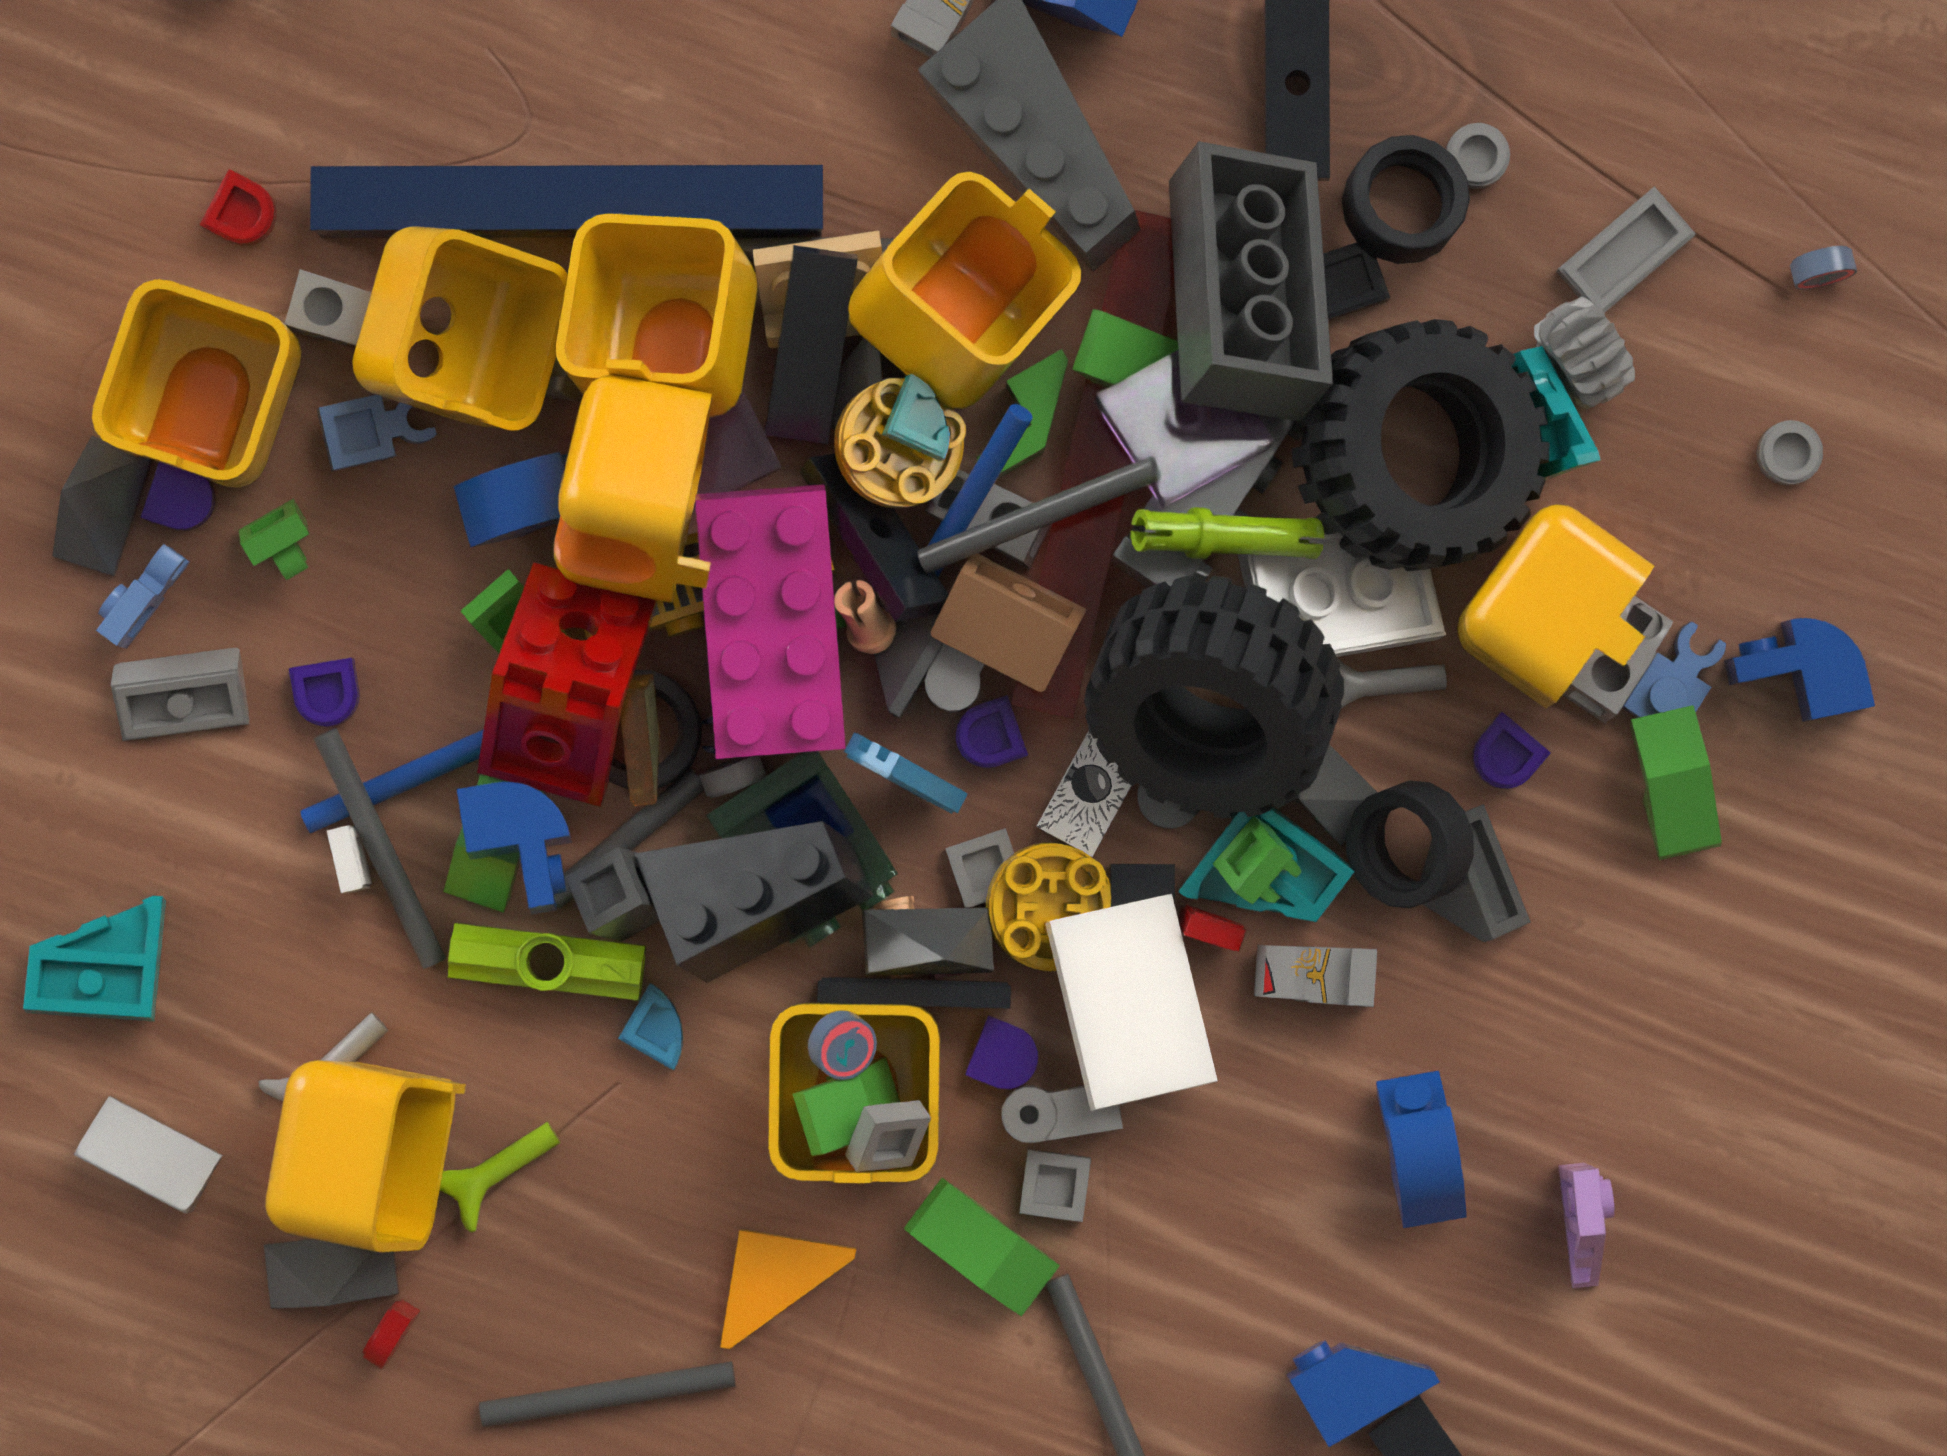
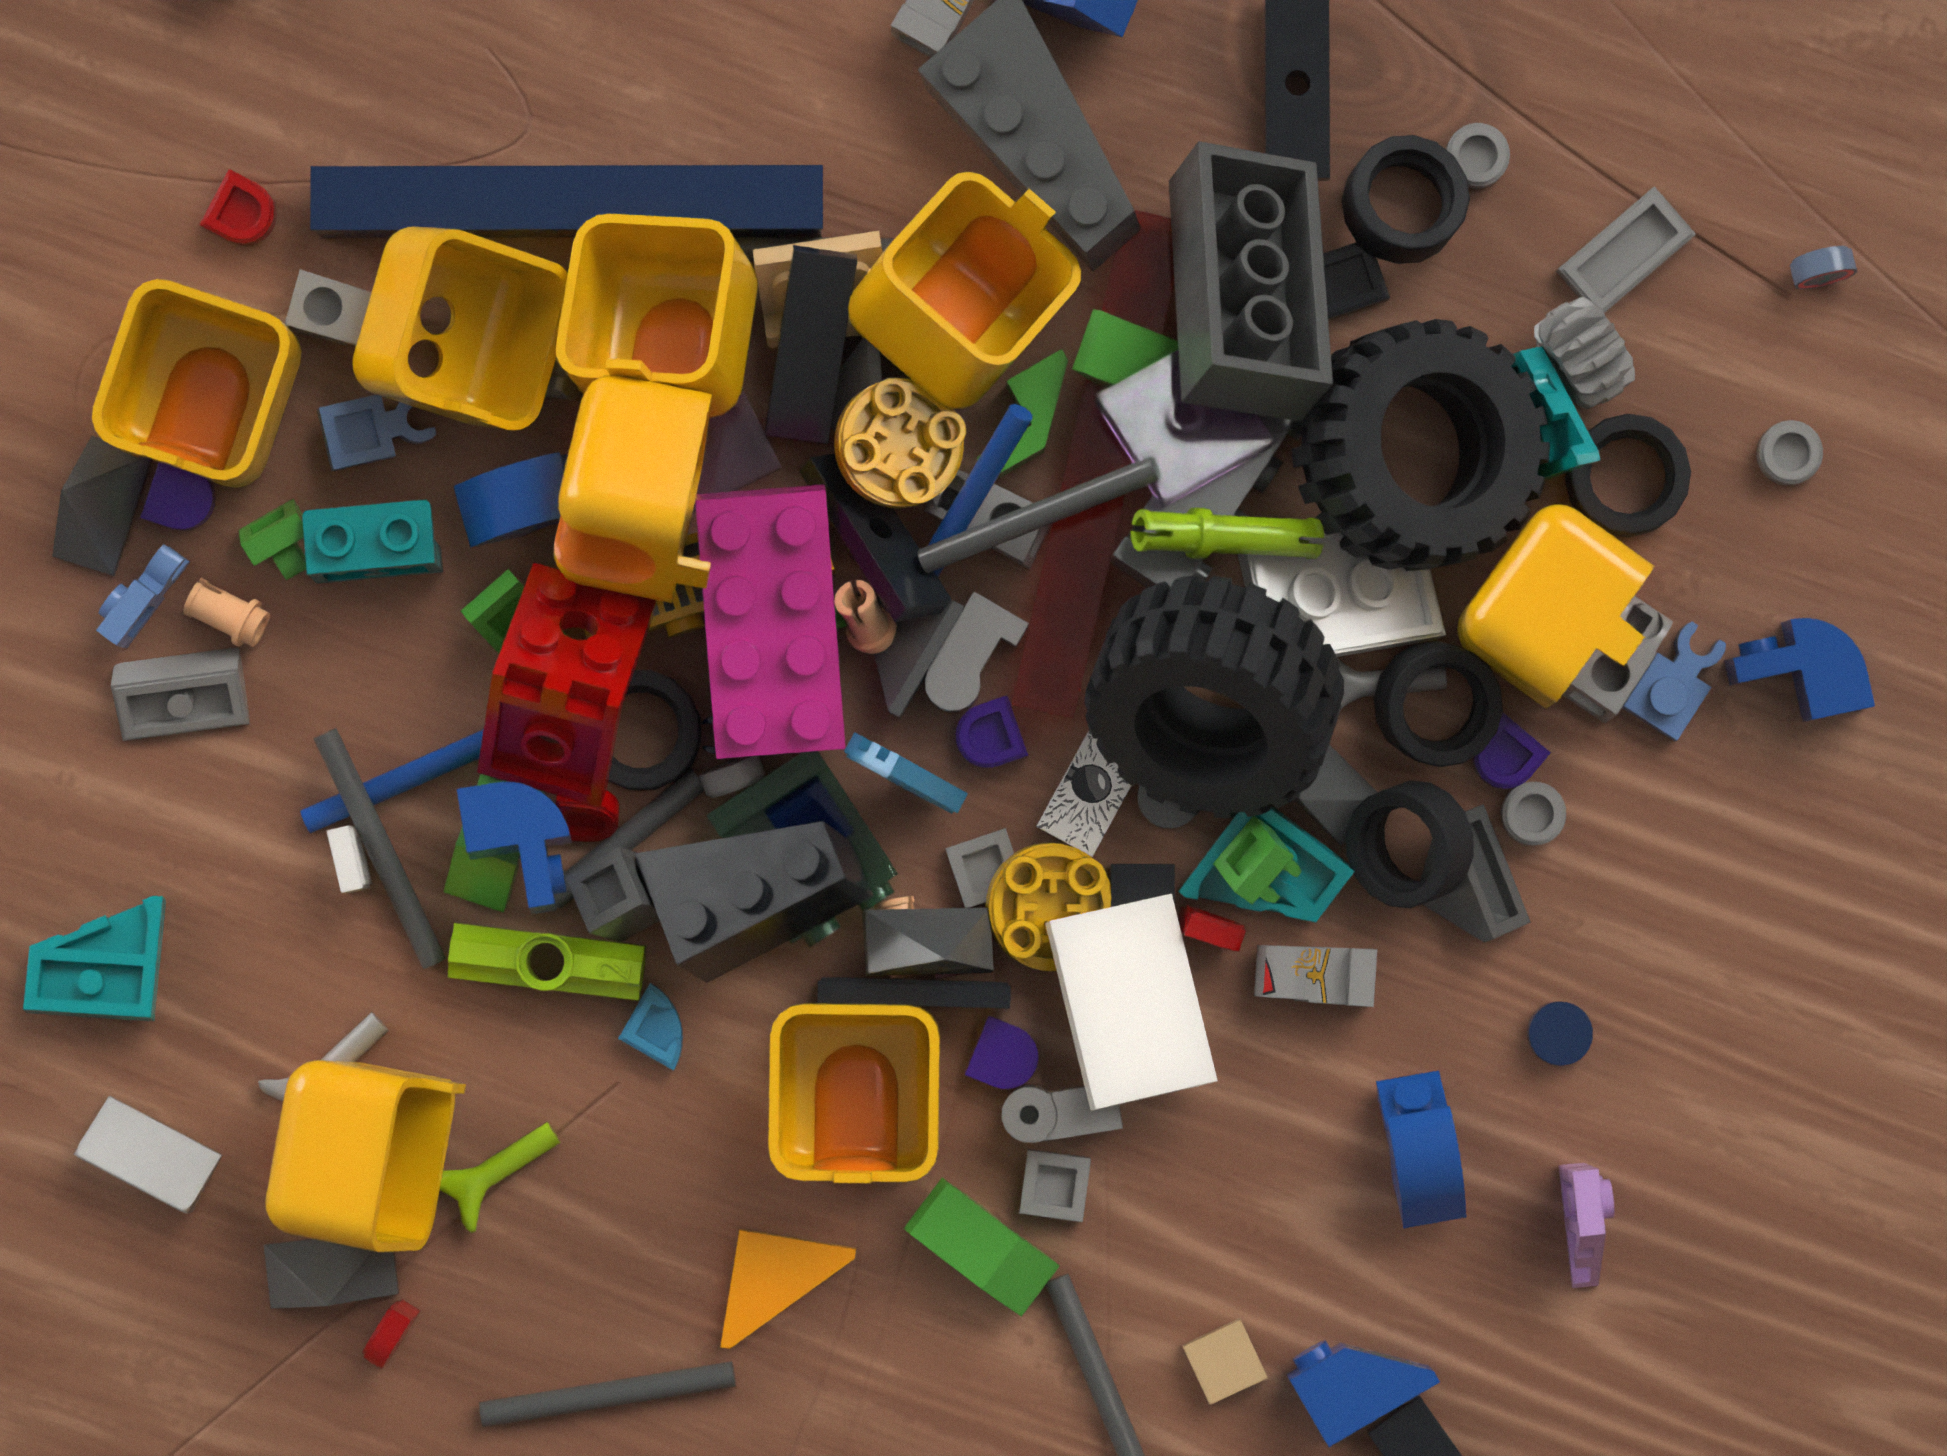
dark purple tile [289,657,360,727] -> none
clear orange tile [621,674,660,806] -> none
bright green slope [792,1057,900,1156] -> none
sand blue tile [808,1010,877,1080] -> none
light grey tile [845,1100,931,1172] -> none
teal tile [882,374,950,461] -> none
medium nougat panel [931,554,1087,692] -> none
bright green slope [1630,705,1722,860] -> none
none -> light nougat pin [183,578,270,647]
none -> teal bracket [302,500,443,584]
none -> red tile [556,790,620,842]
none -> tan tile [1182,1318,1268,1405]
none -> black tyre [1374,641,1503,767]
none -> light grey tile [1500,782,1566,846]
none -> dark blue tile [1527,1001,1593,1066]
none -> black tyre [1565,413,1691,538]

